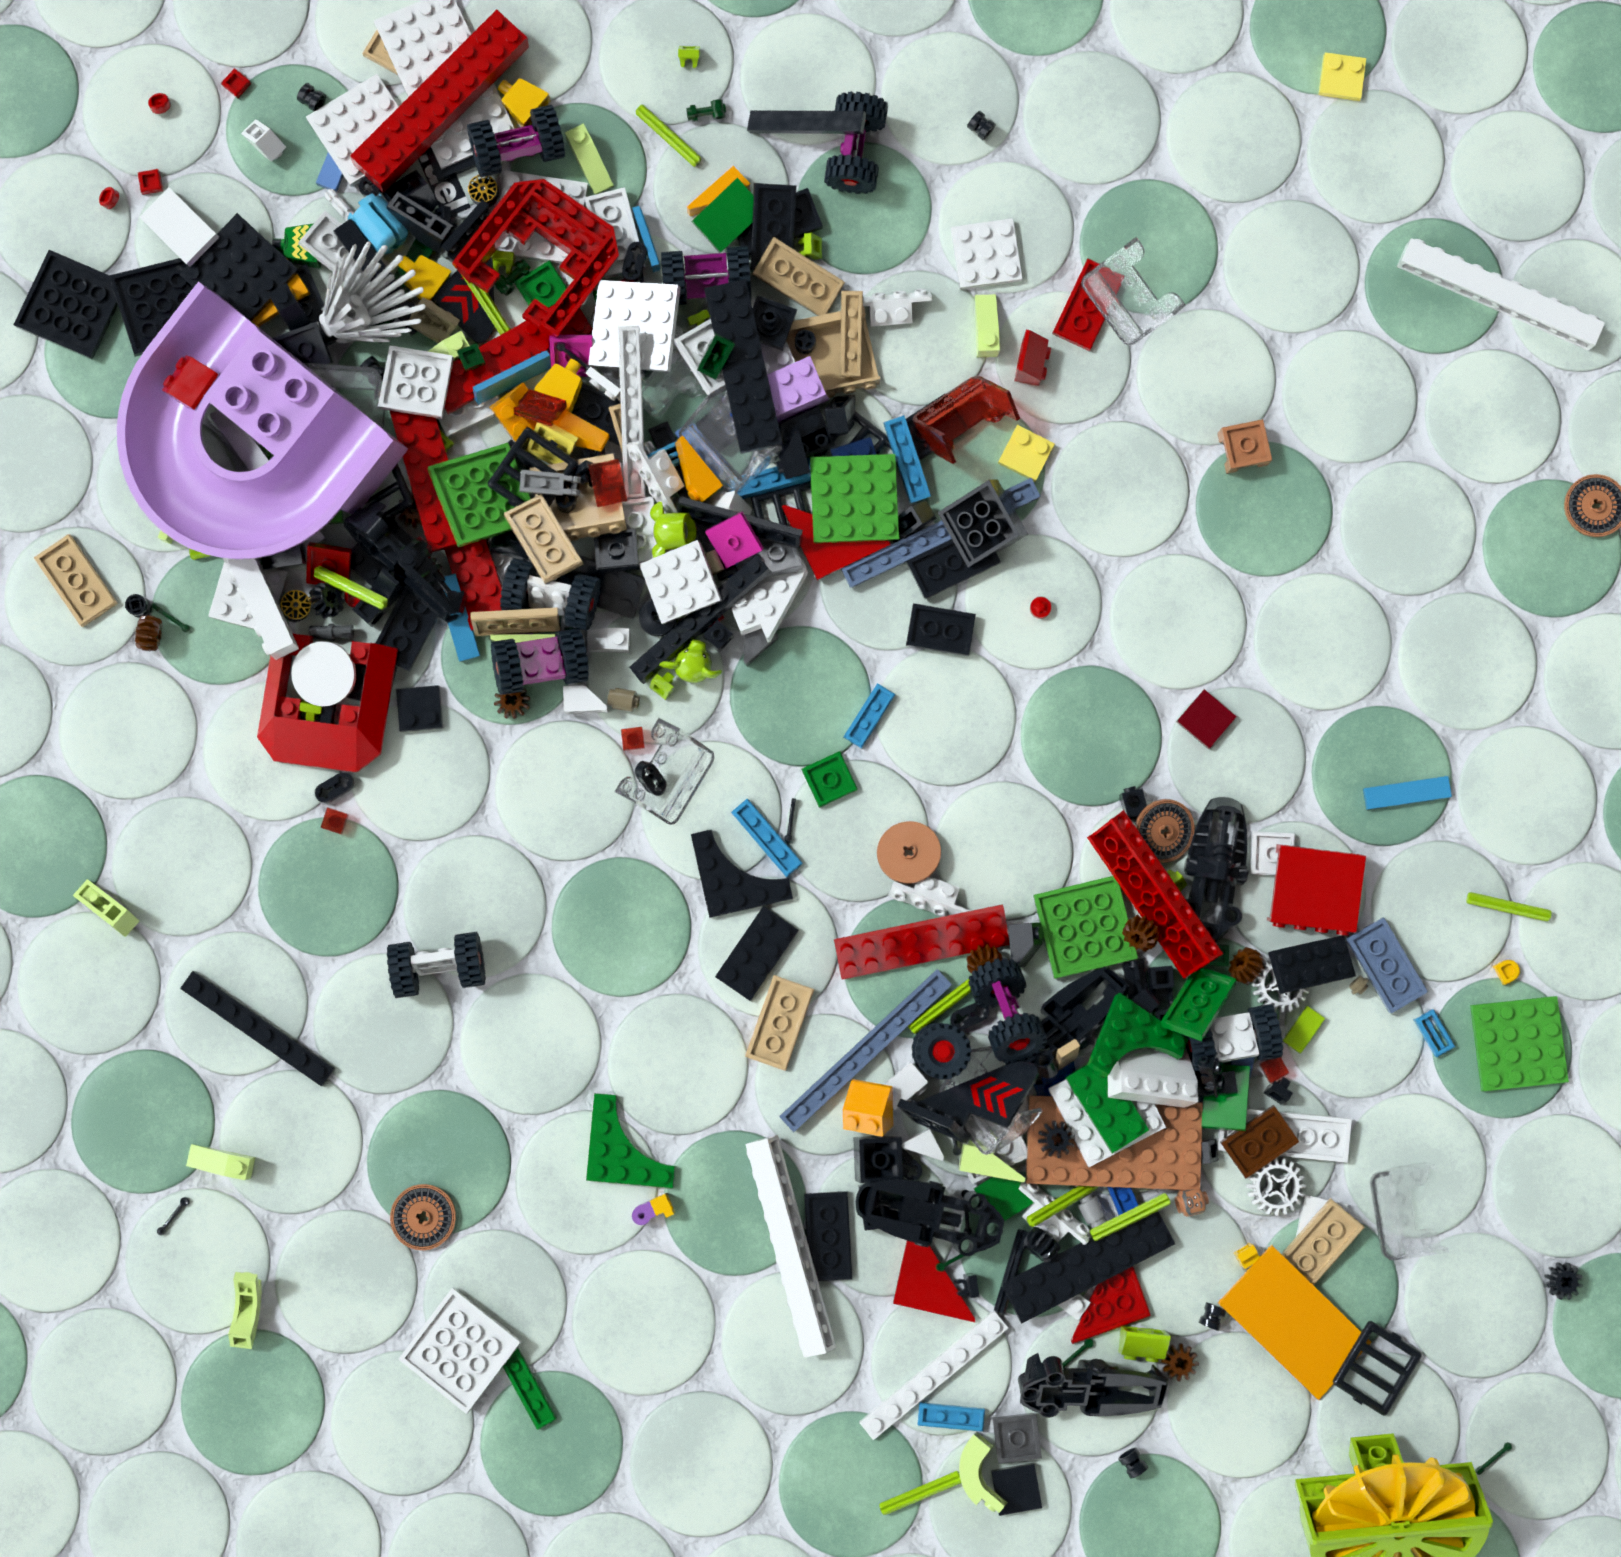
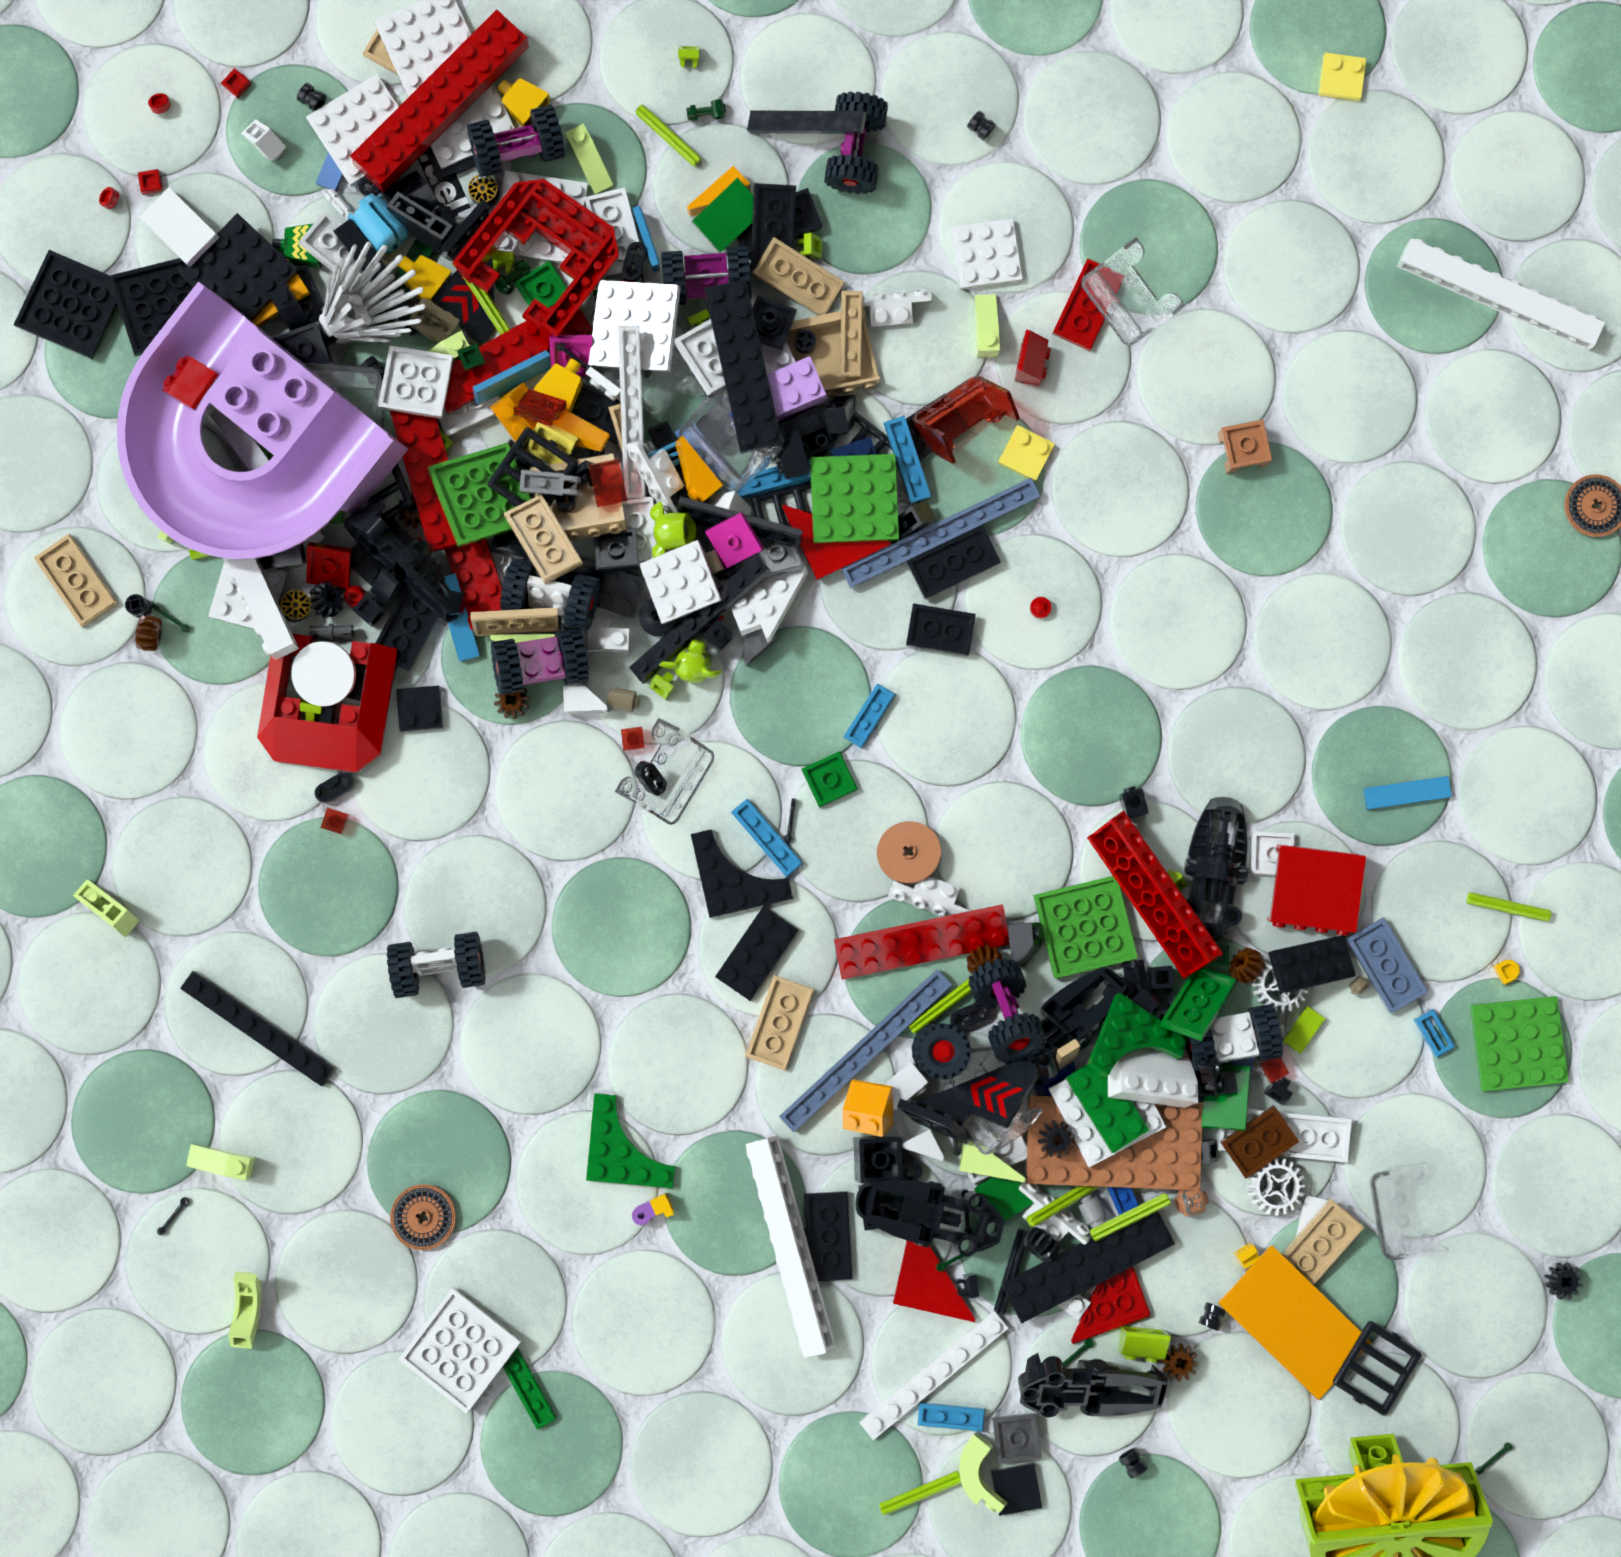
lime axle [314,566,388,610] -> none
dark green slope [697,333,735,380] -> none
black slope [937,479,1028,568] -> none
reddish brown gear [1122,914,1160,952] -> none
piece [1135,799,1195,863] -> none
dark red tile [1176,689,1237,749] -> none

